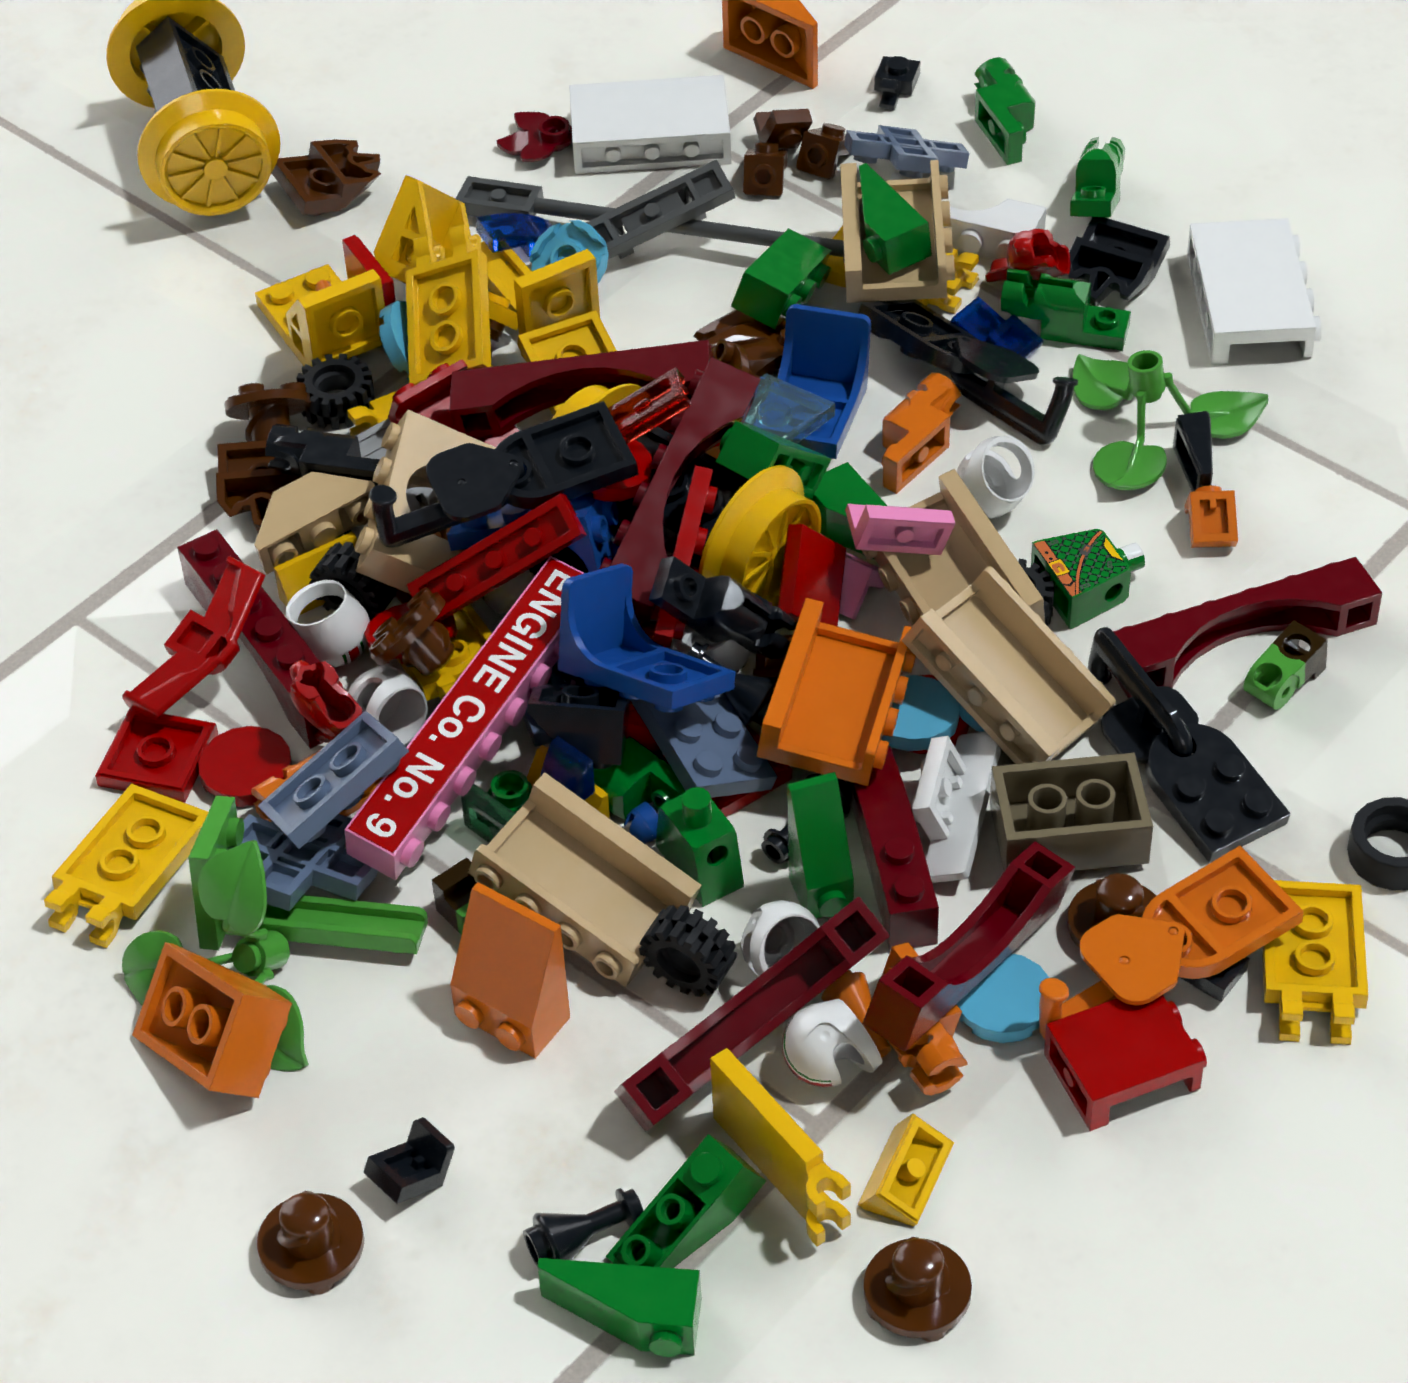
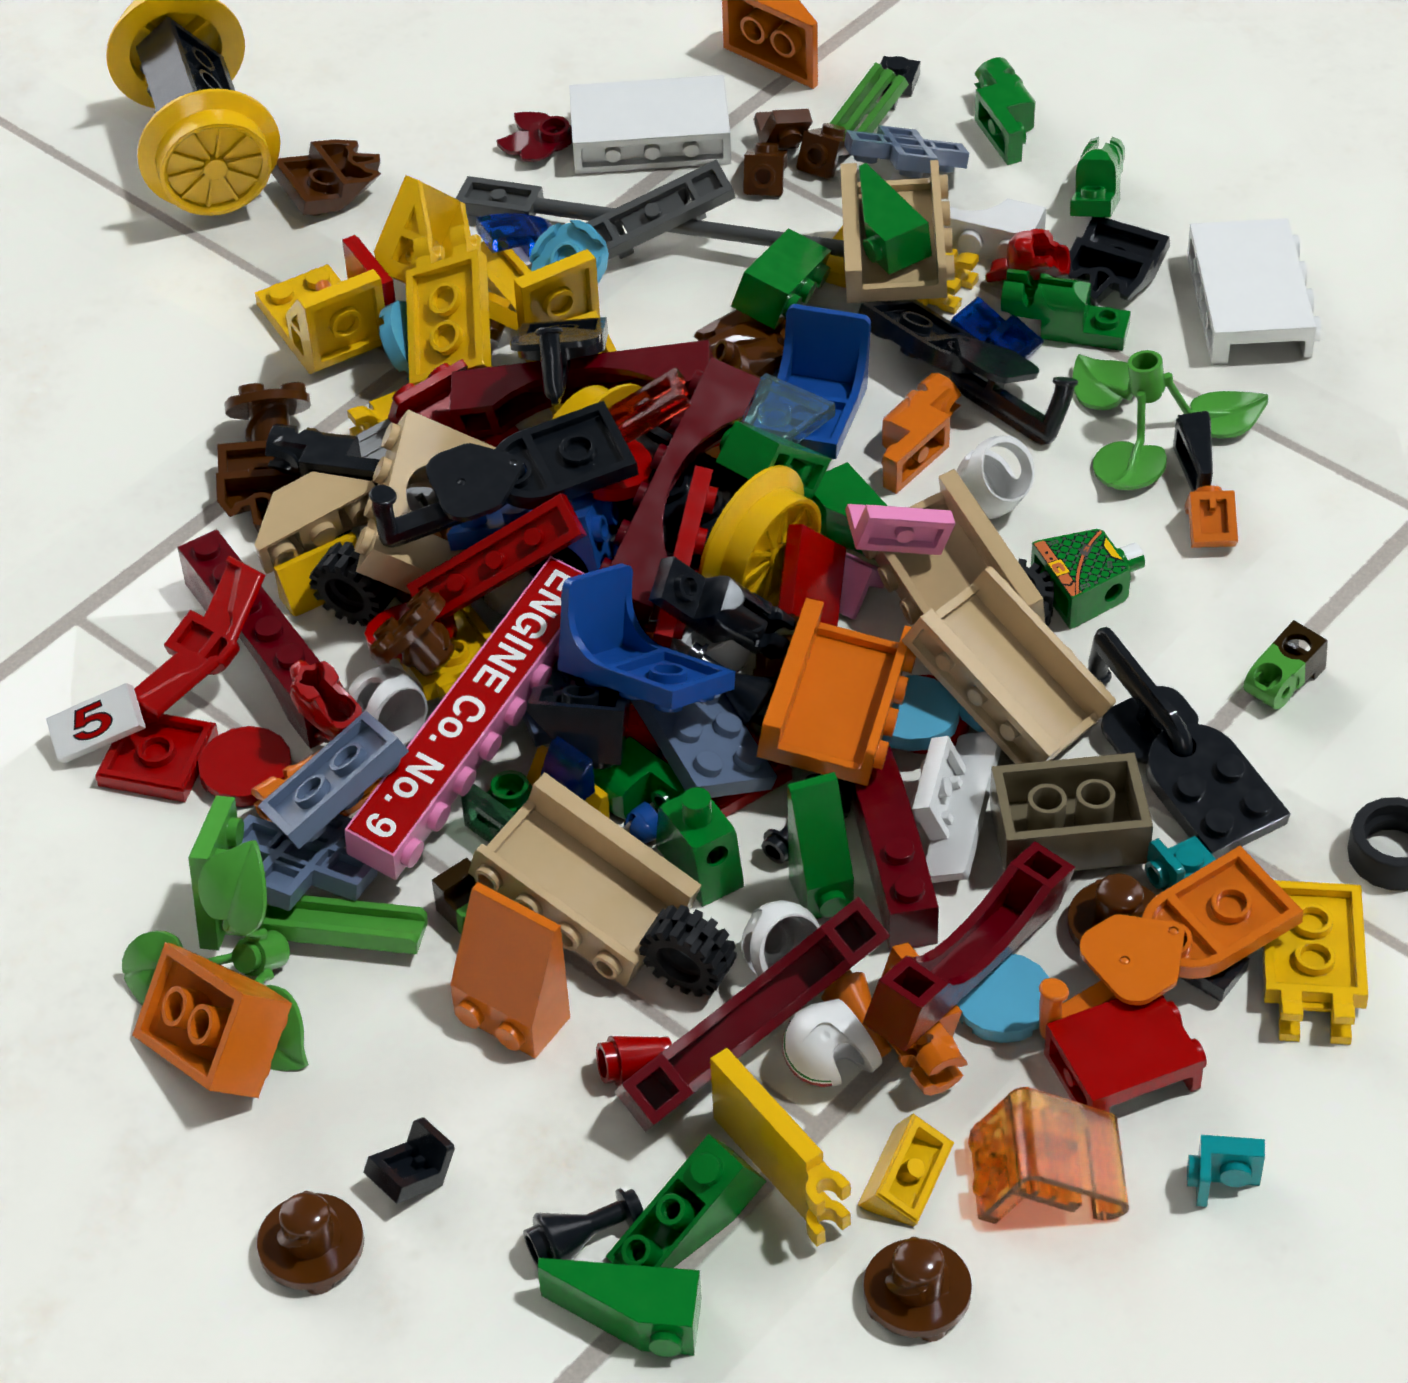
yellow tile [44,784,208,948] -> none
white helmet [286,580,370,667] -> none
black tyre [296,353,375,430] -> none
dark red arch [1108,557,1382,699] -> none
none -> white tile [46,683,146,763]
none -> black plate [510,317,608,405]
none -> red cone [596,1036,672,1086]
none -> bright green tile [830,62,909,134]
none -> clear orange piece [968,1087,1129,1224]
none -> teal bracket [1145,836,1216,891]
none -> teal bracket [1187,1135,1265,1207]

